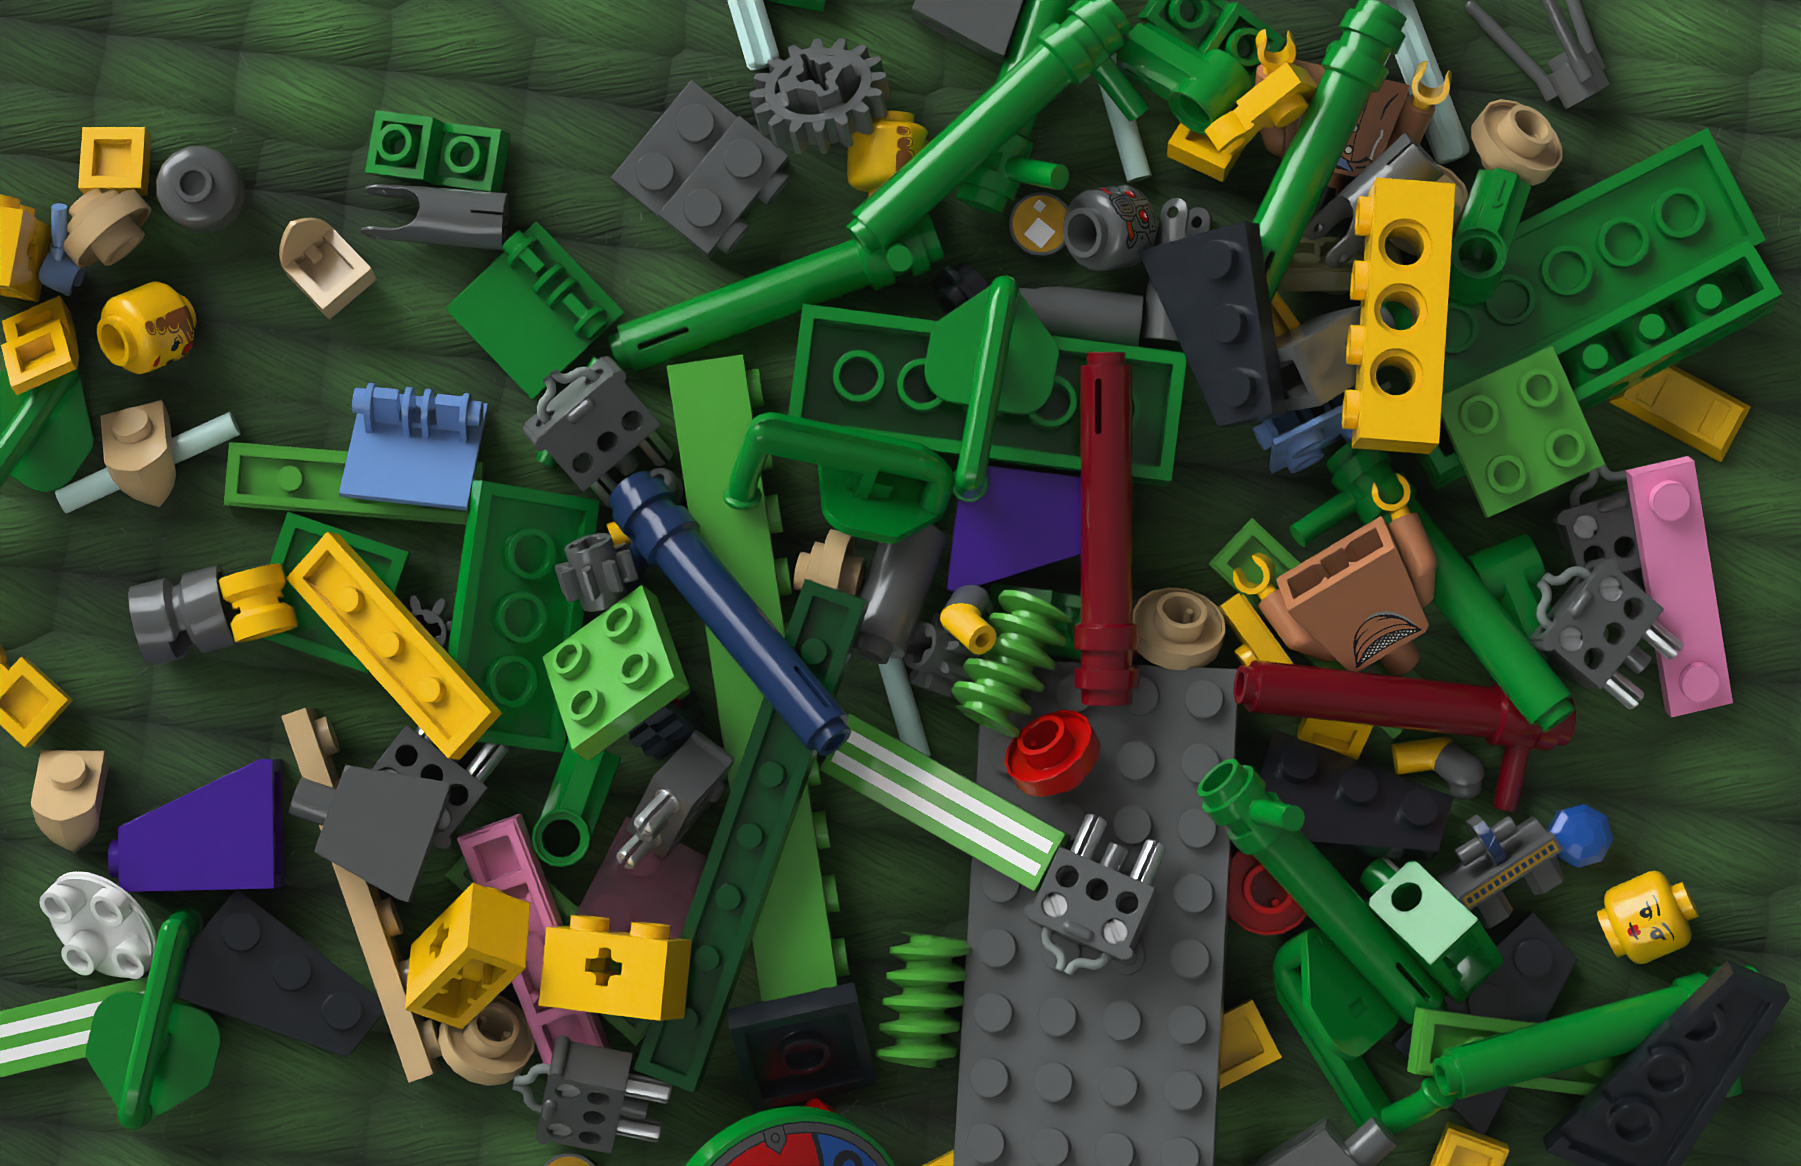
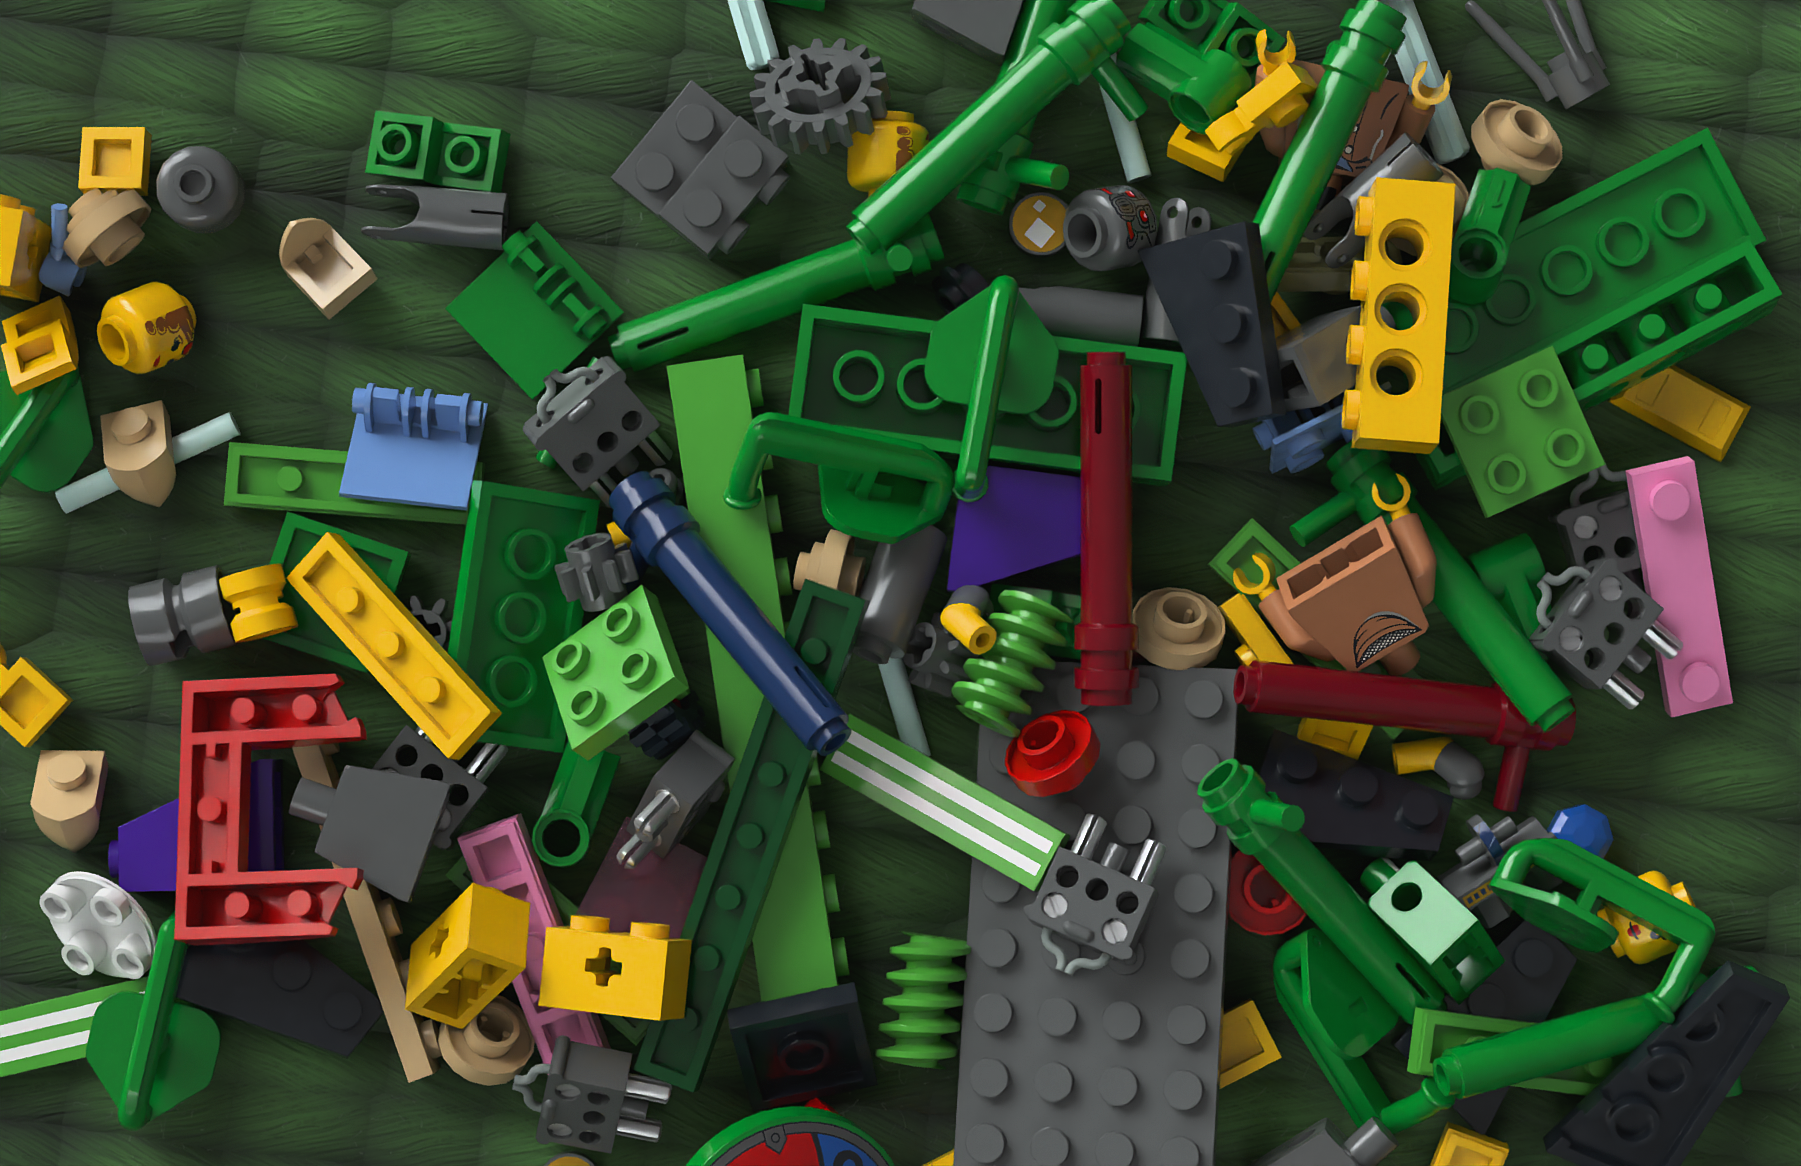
none -> red wedge [174,674,367,946]
none -> green piece [1488,838,1715,1024]

